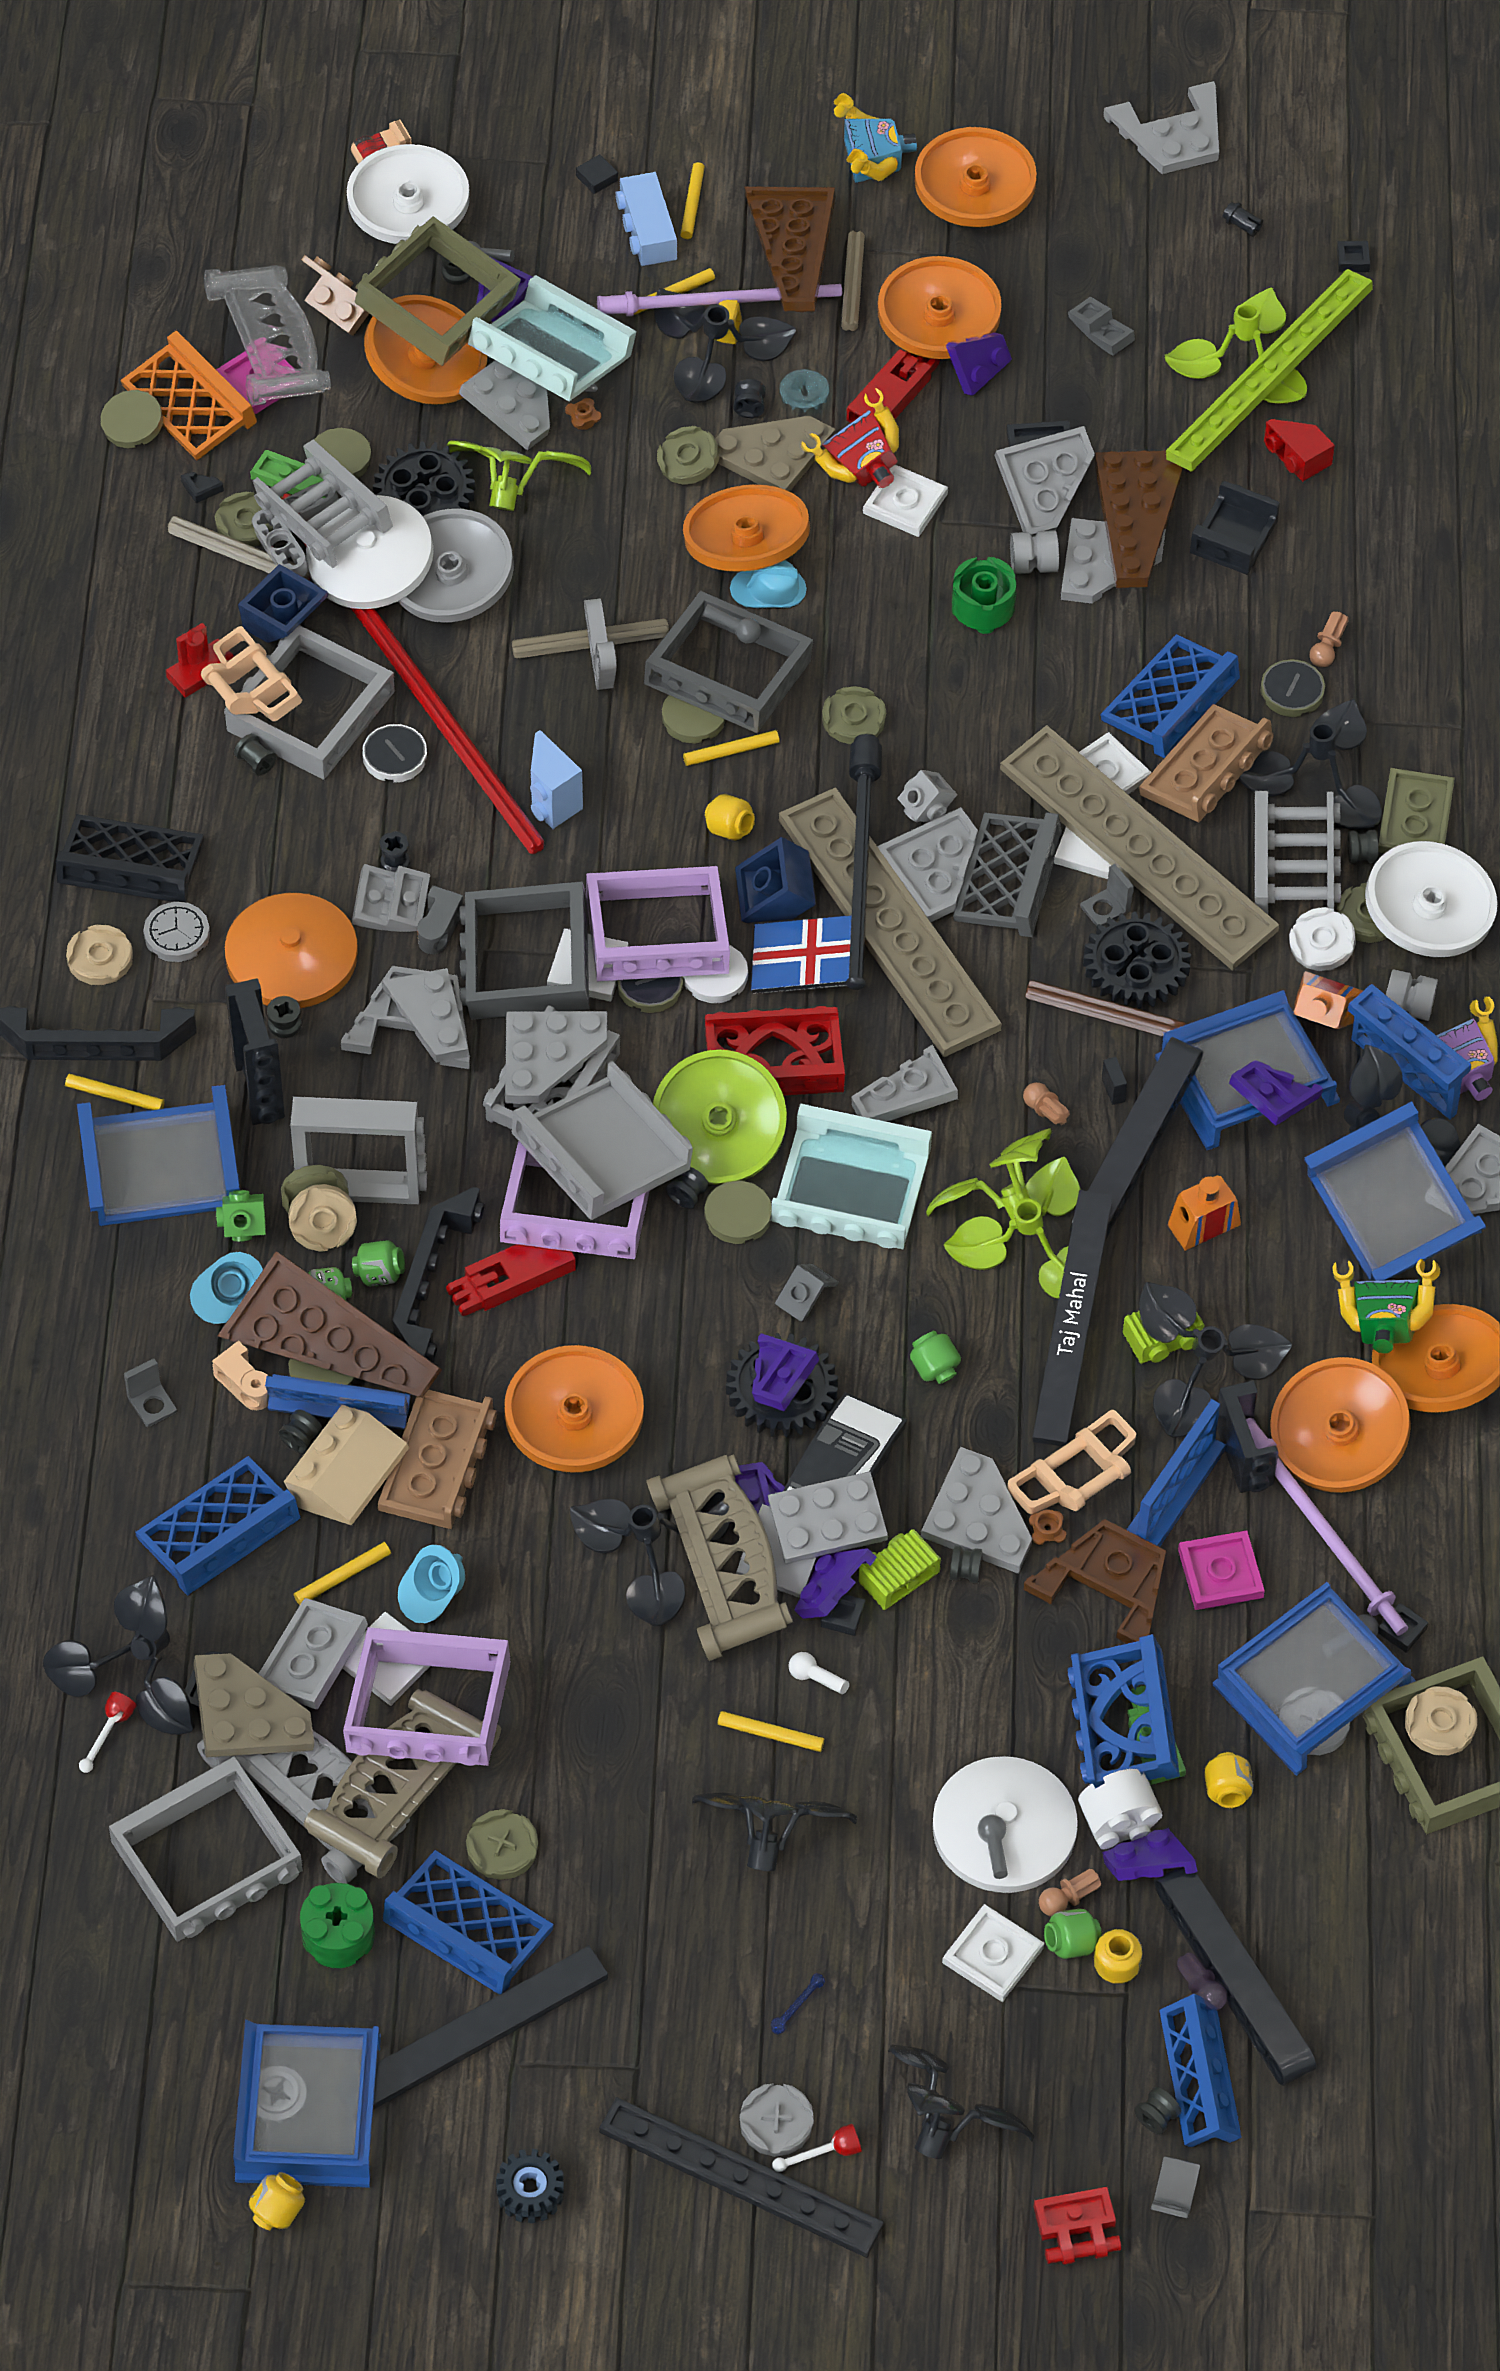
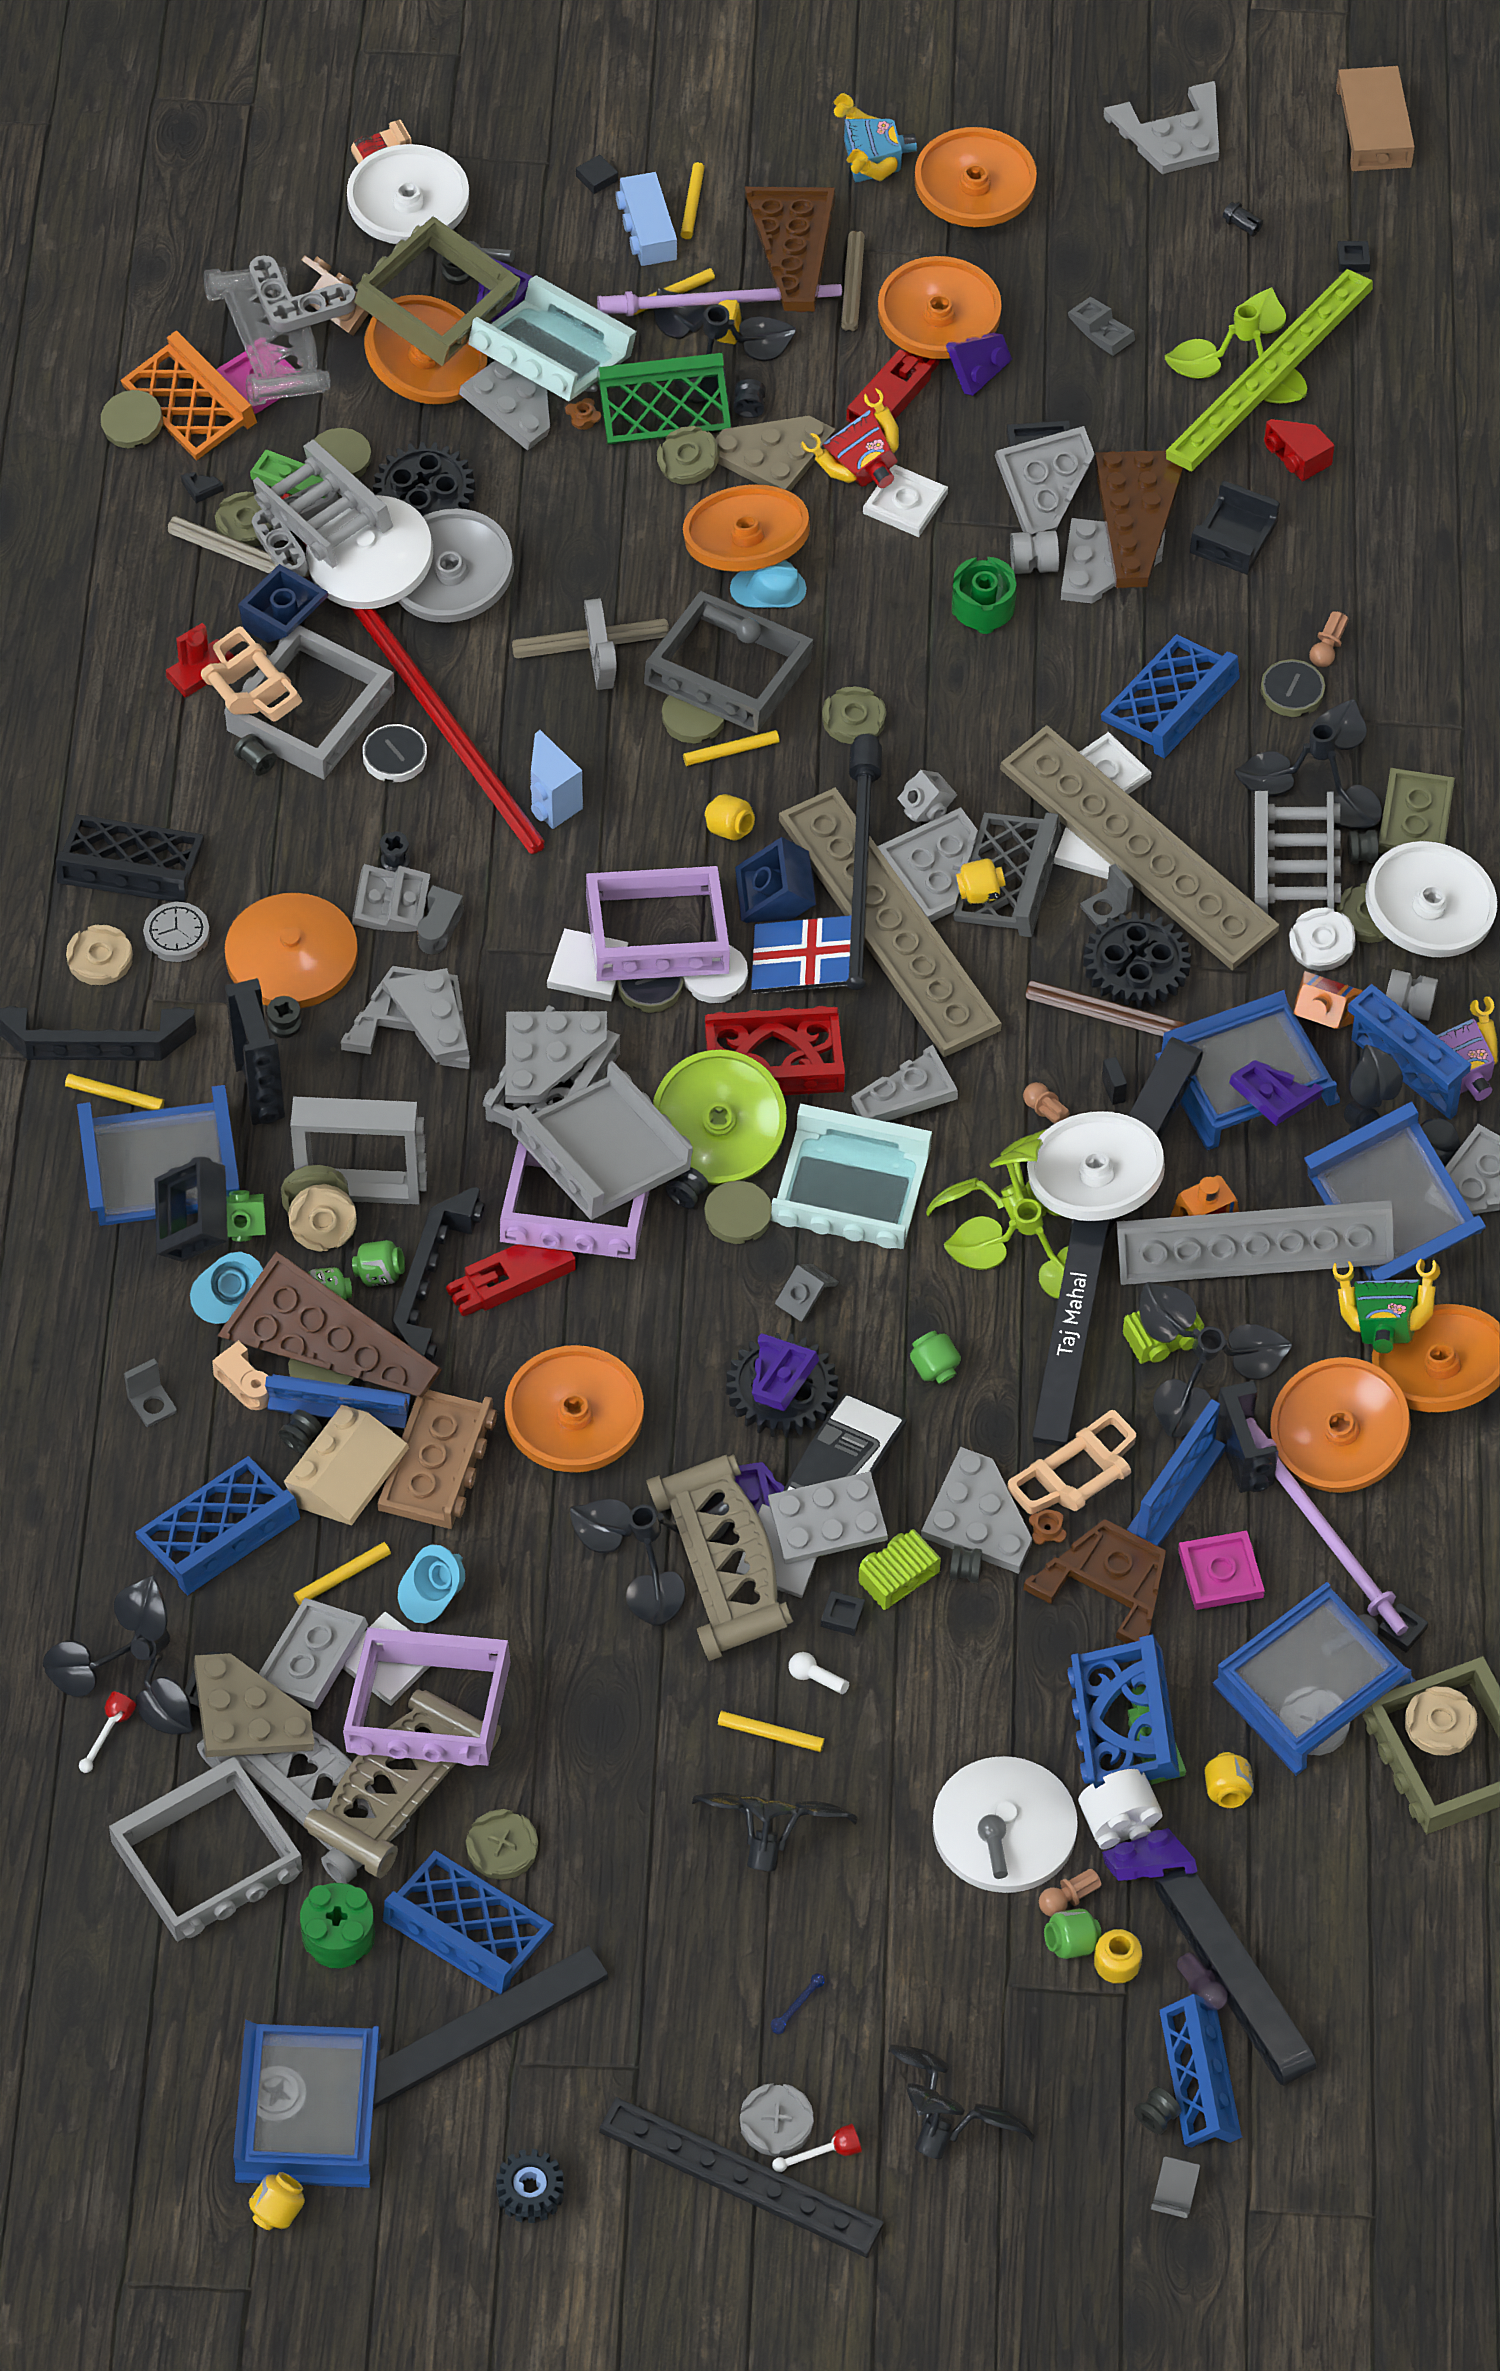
lime plant [447,441,591,511] -> none
dark grey window [460,881,590,1020] -> none
clear light blue gear [780,369,829,412] -> none
dark purple wing [794,1548,876,1619] -> none
white tile [942,1904,1044,2002] -> none
red plate [1033,2187,1121,2265] -> none
medium nougat bracket [1139,704,1273,823] -> none
none -> black window [154,1156,228,1262]
none -> light grey beam [249,255,356,333]
none -> green fence [597,353,731,445]
none -> yellow head [956,858,1006,905]
none -> white dish [1027,1111,1165,1221]
none -> light grey plate [1117,1200,1394,1285]
none -> medium nougat panel [1336,66,1415,171]

